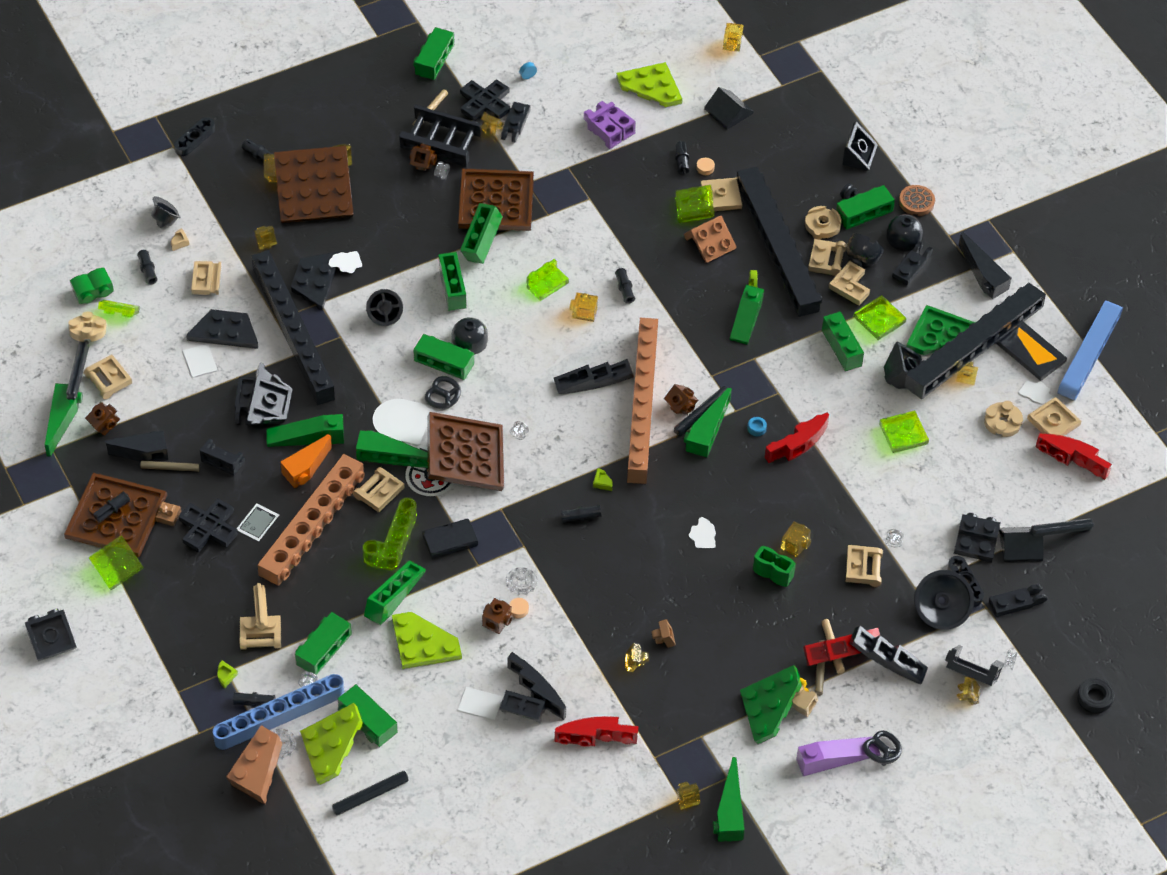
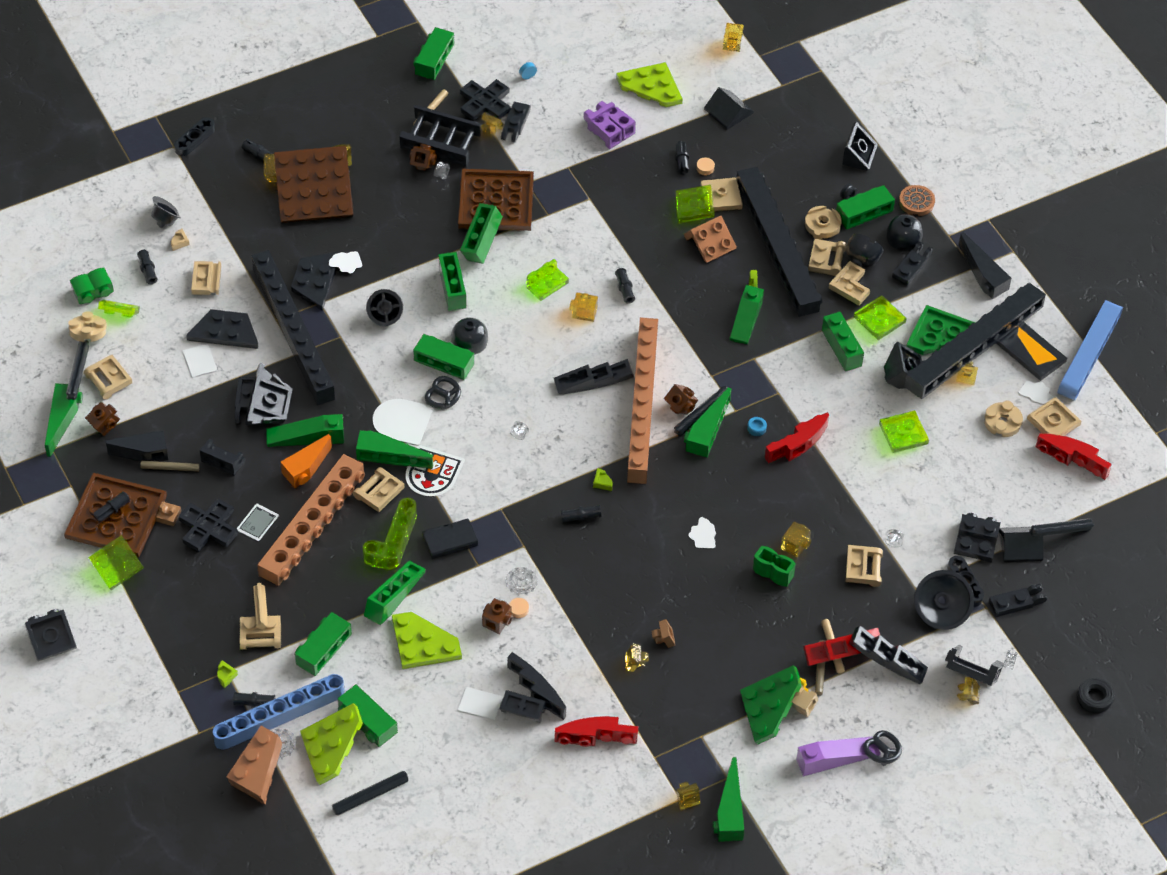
clear yellow tile [254,225,277,249] -> none
clear bush [298,671,319,687] -> none
reddish brown plate [427,412,504,491] -> none

